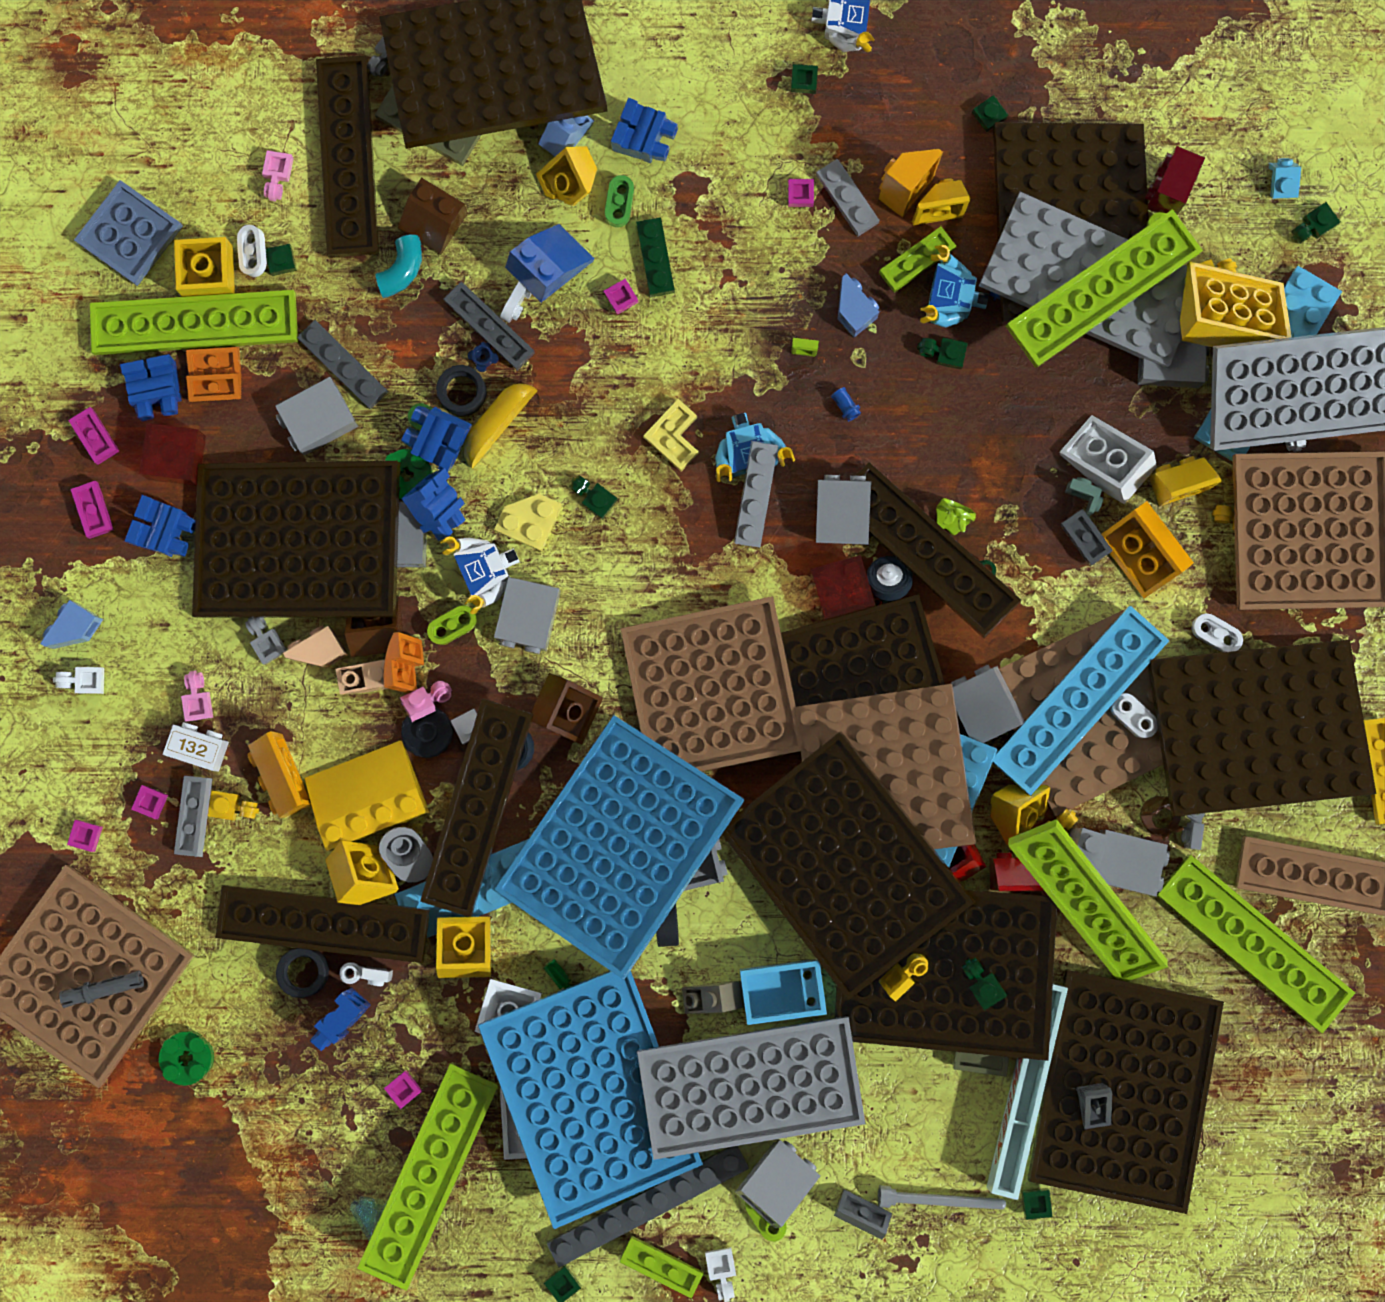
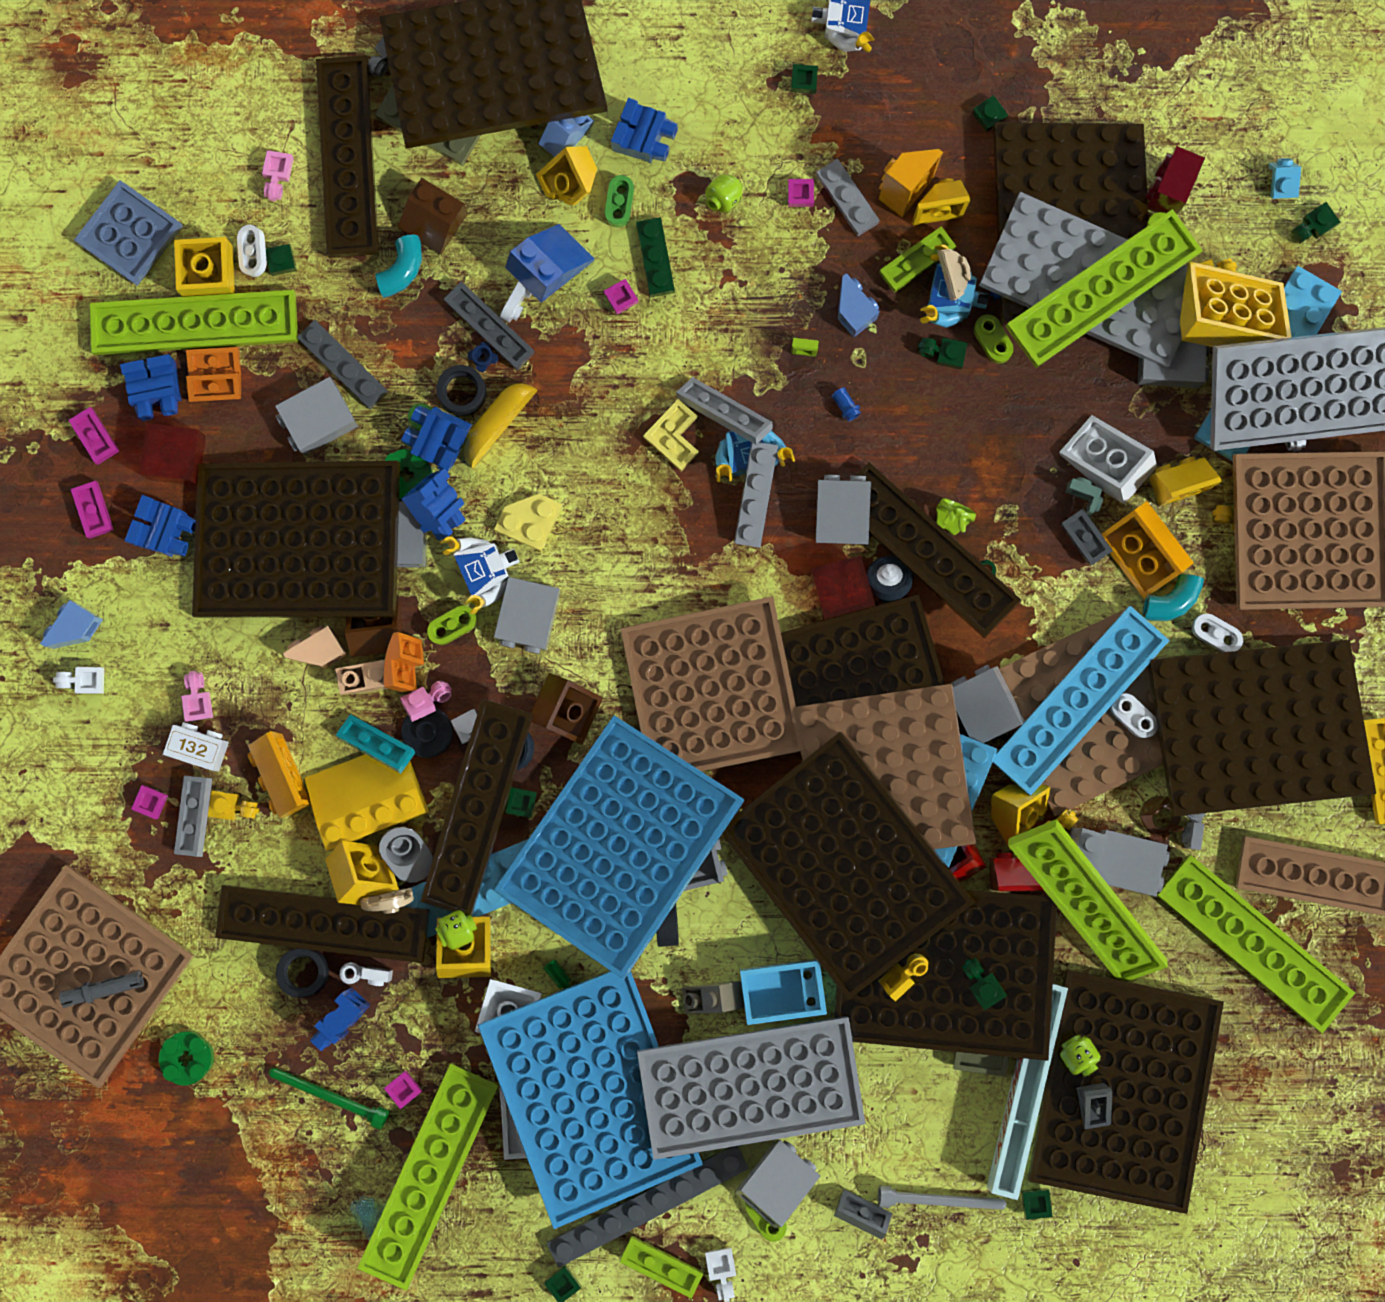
dark pink plate [67,820,103,852] -> none
light grey plate [245,617,287,665] -> none
dark green plate [569,475,618,520] -> none
none -> green piece [268,1067,389,1130]
none -> teal plate [336,714,416,774]
none -> tan plate [360,888,414,914]
none -> lime head [435,910,477,950]
none -> dark green plate [506,787,537,818]
none -> light grey plate [676,377,773,445]
none -> lime head [705,174,742,213]
none -> tan plate [937,249,971,301]
none -> lime plate [974,315,1013,364]
none -> lime head [1060,1035,1101,1077]
none -> teal cylinder [1142,574,1204,621]

